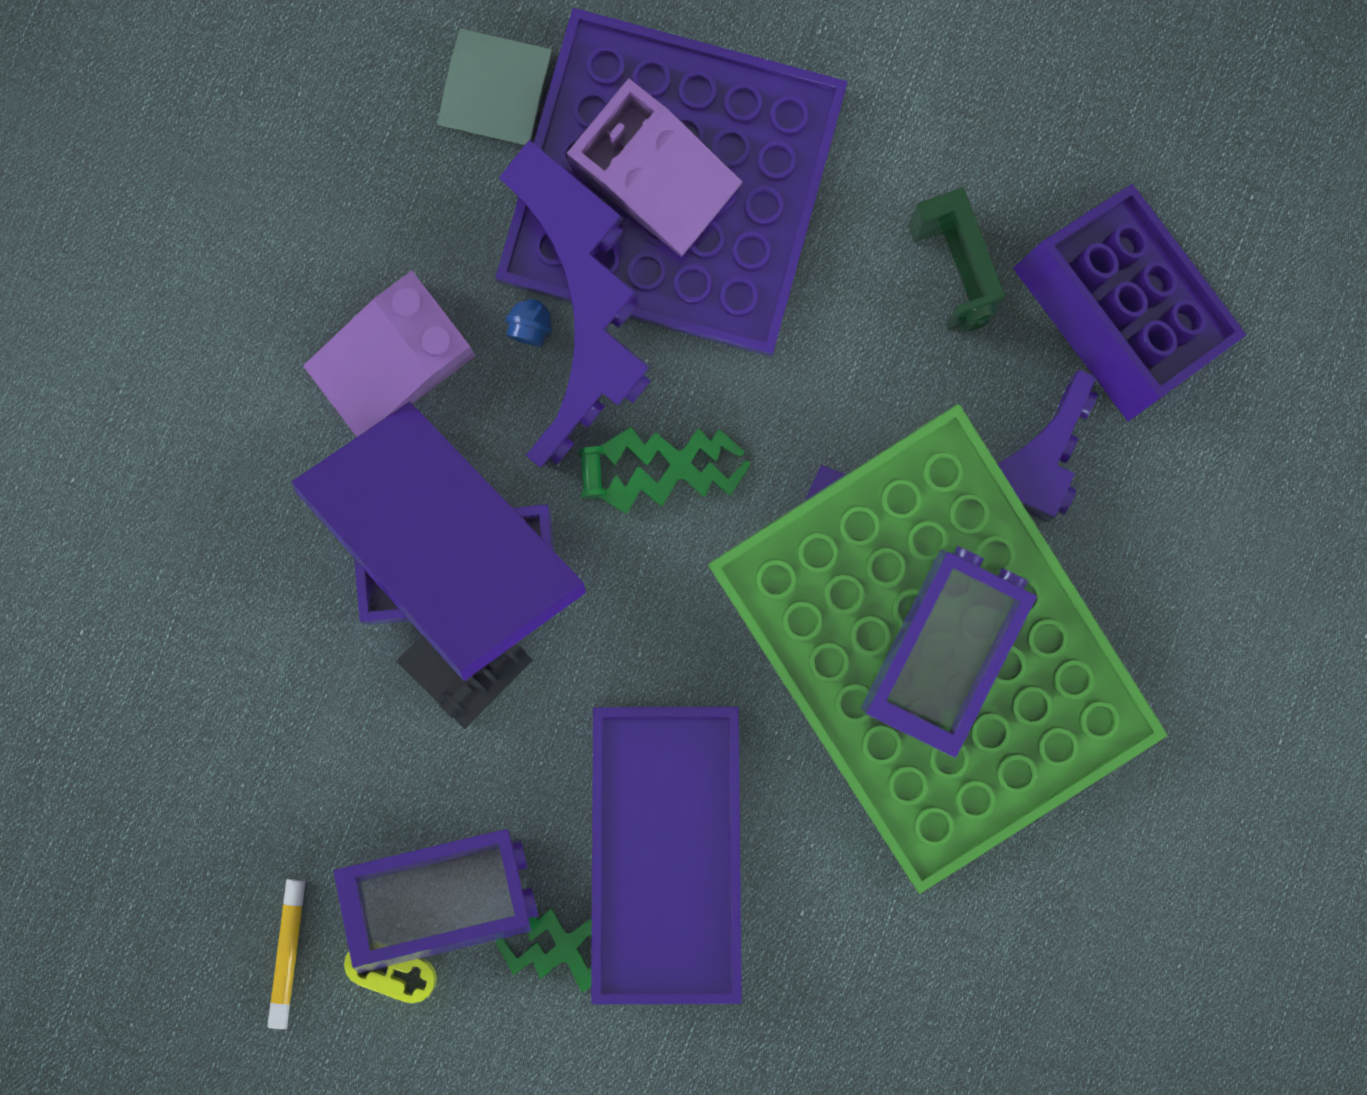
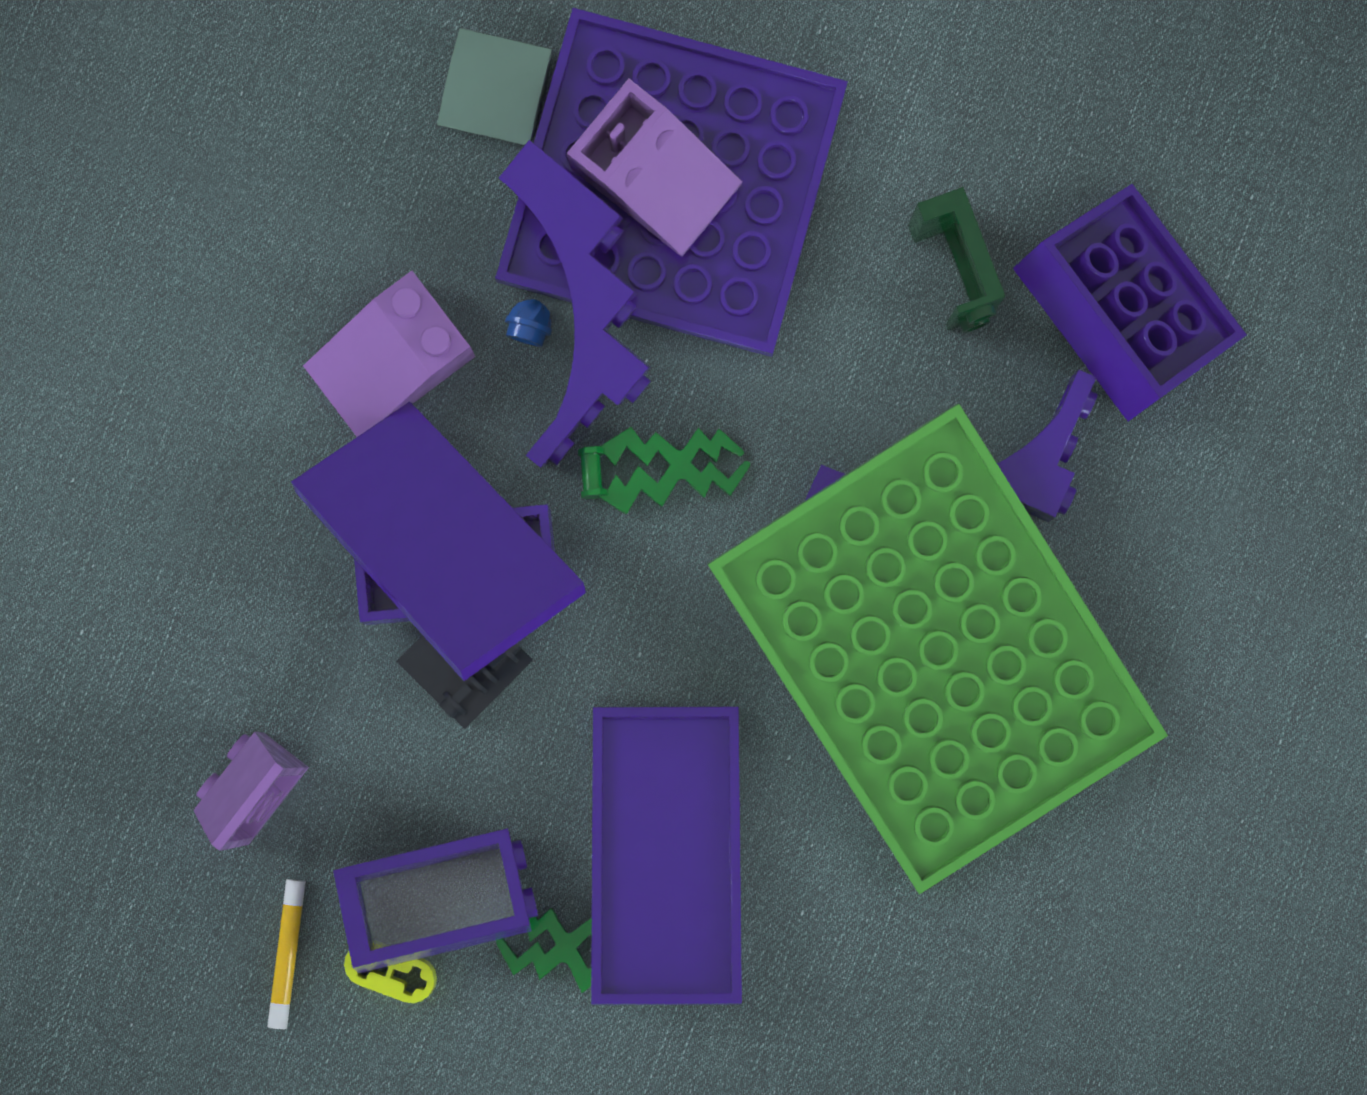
window [861,546,1037,758] -> none
none -> medium lavender slope [193,732,309,851]

